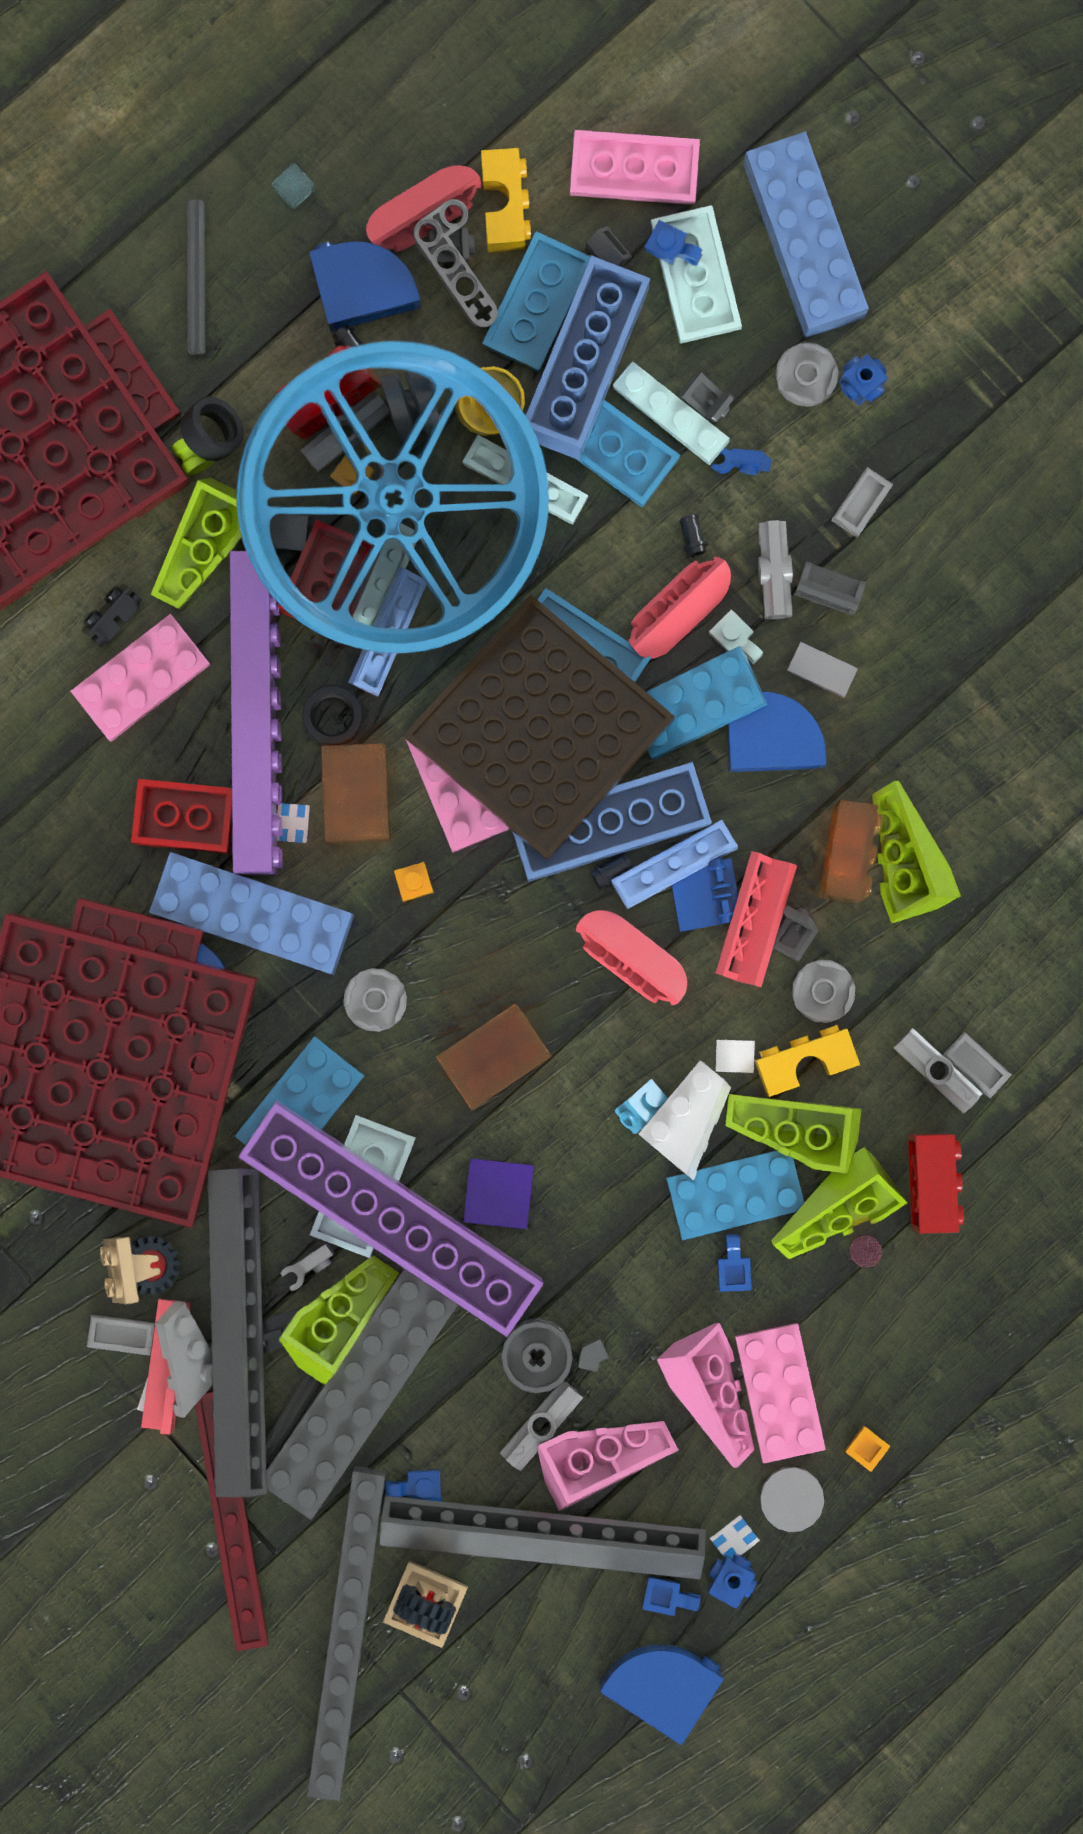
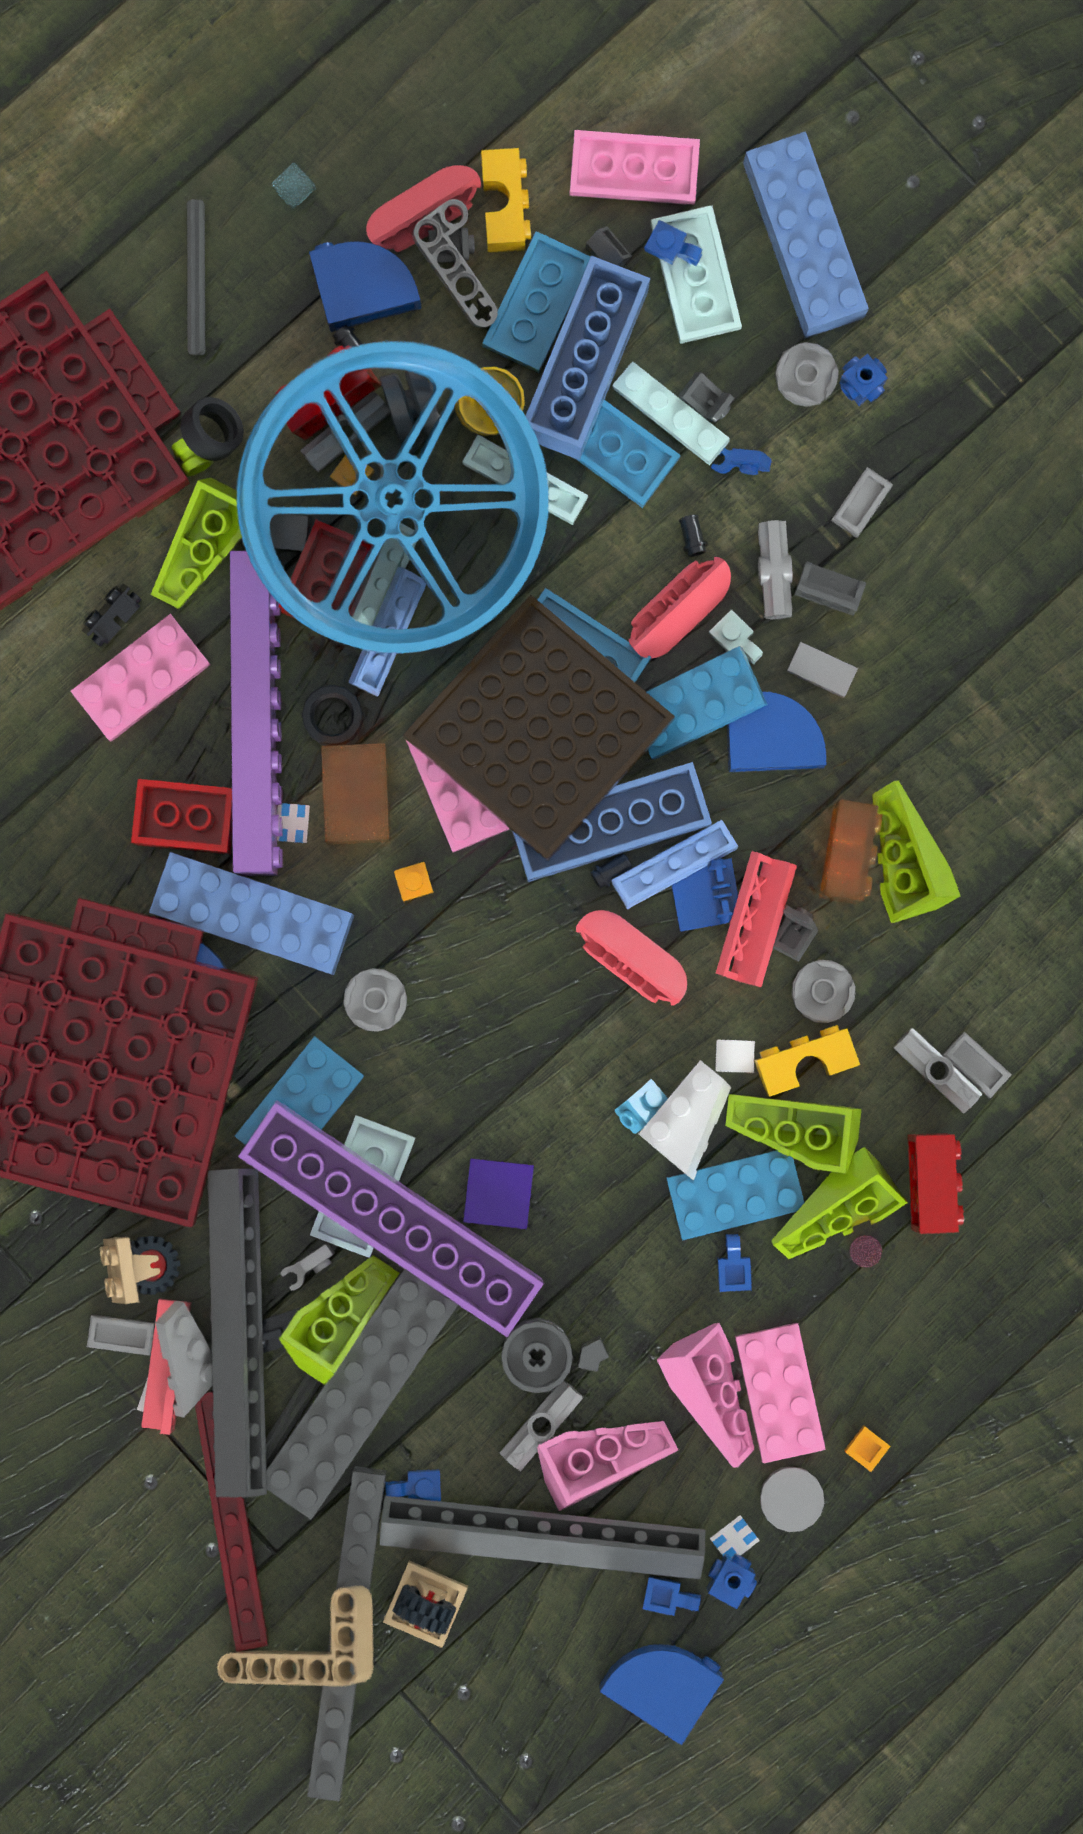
clear orange brick [436,1003,552,1110] -> none
none -> tan beam [217,1585,373,1686]

